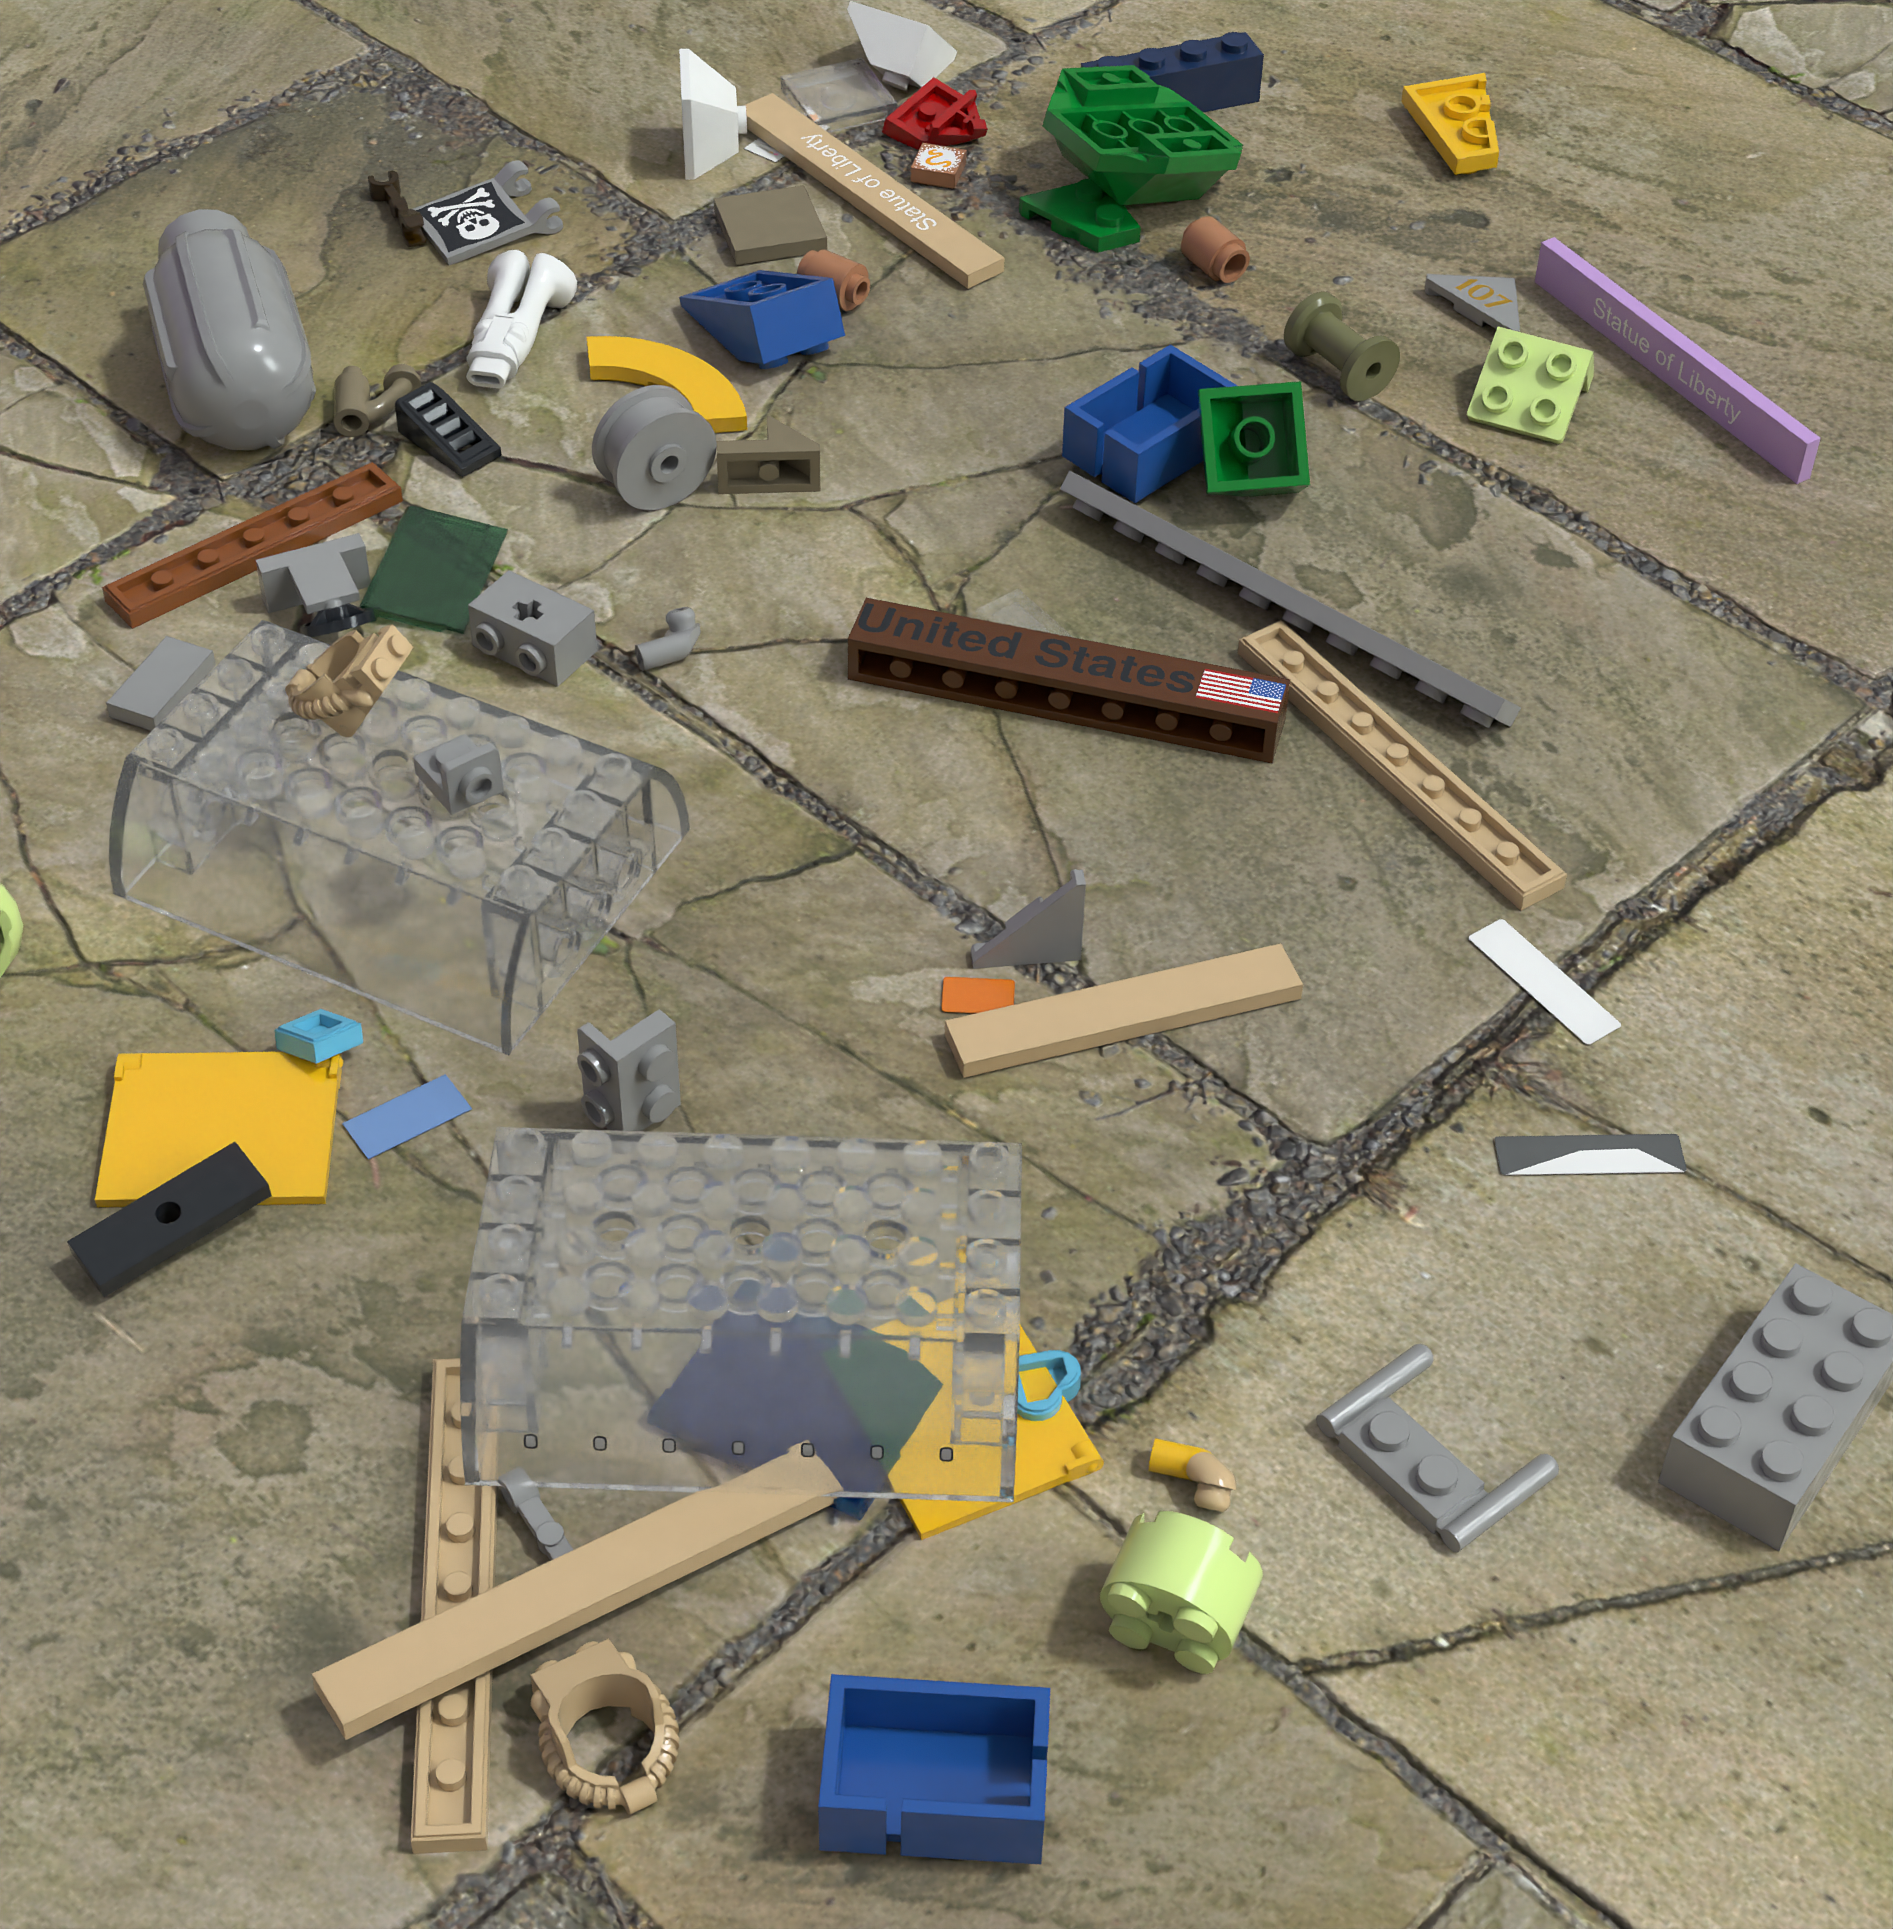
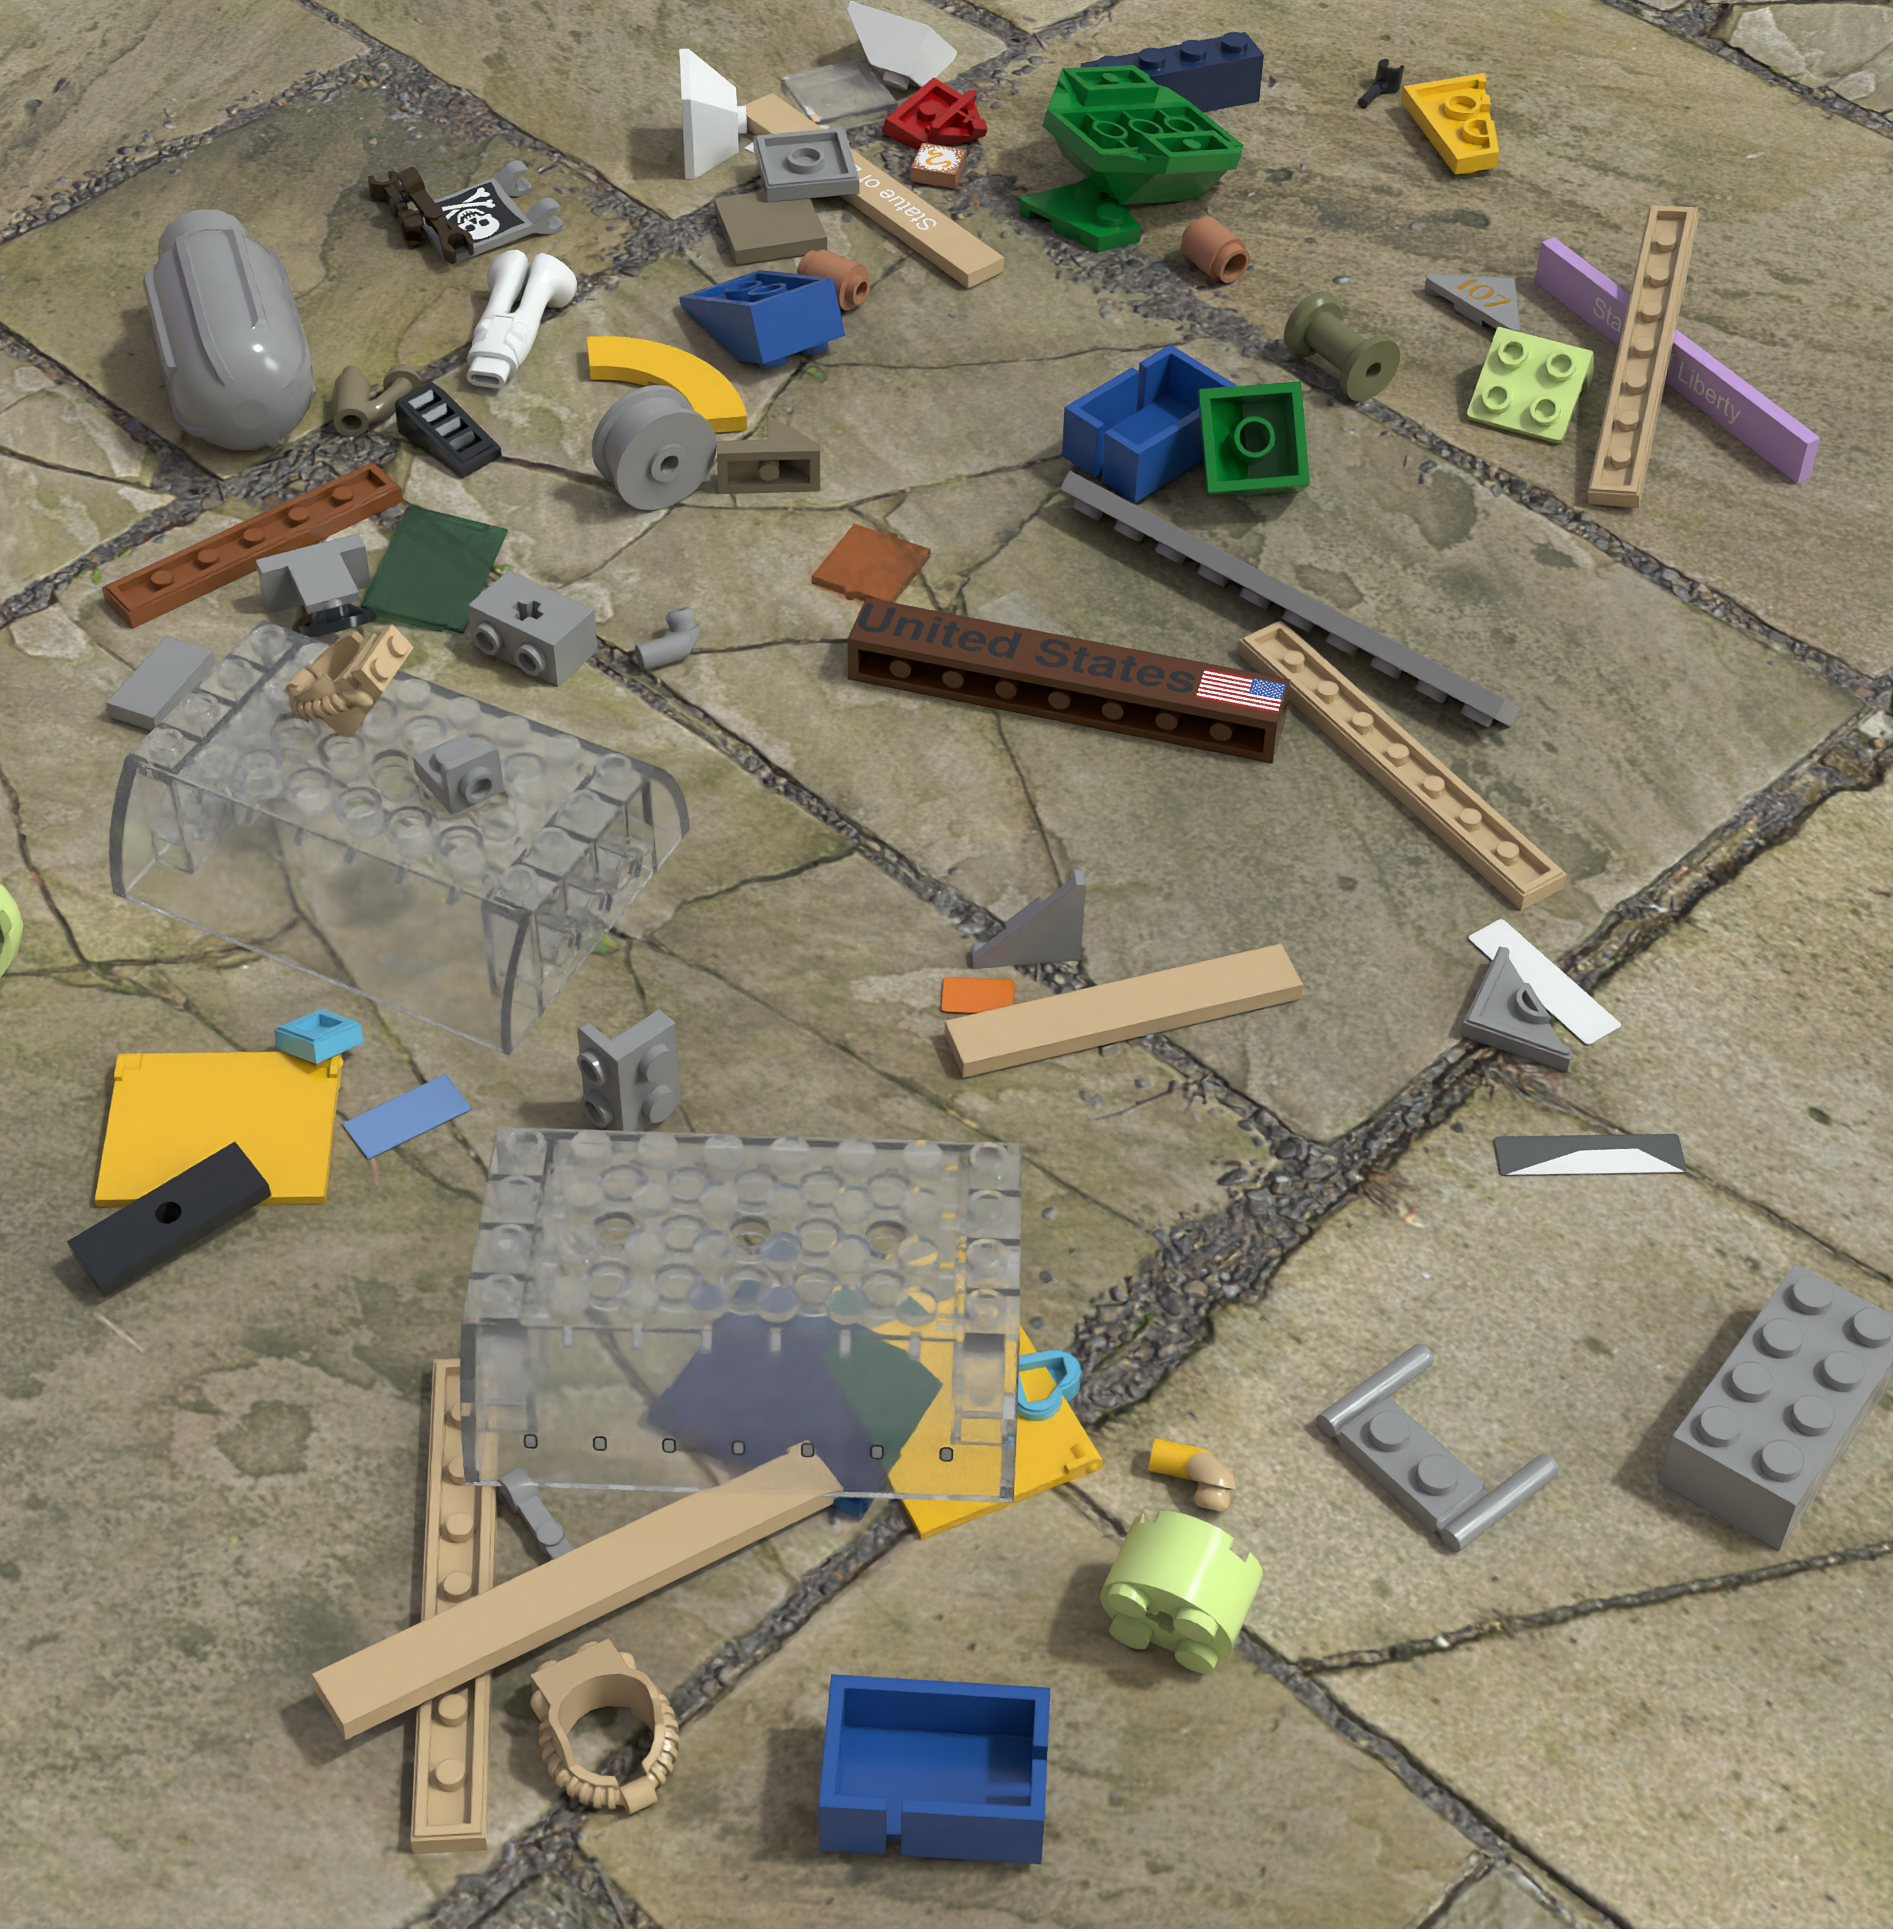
none -> dark brown piece [397,167,474,264]
none -> light grey tile [753,128,860,202]
none -> clear orange piece [812,523,931,603]
none -> black hand [1358,59,1404,108]
none -> light grey tile [1461,946,1572,1072]
none -> tan tile [1587,205,1698,508]

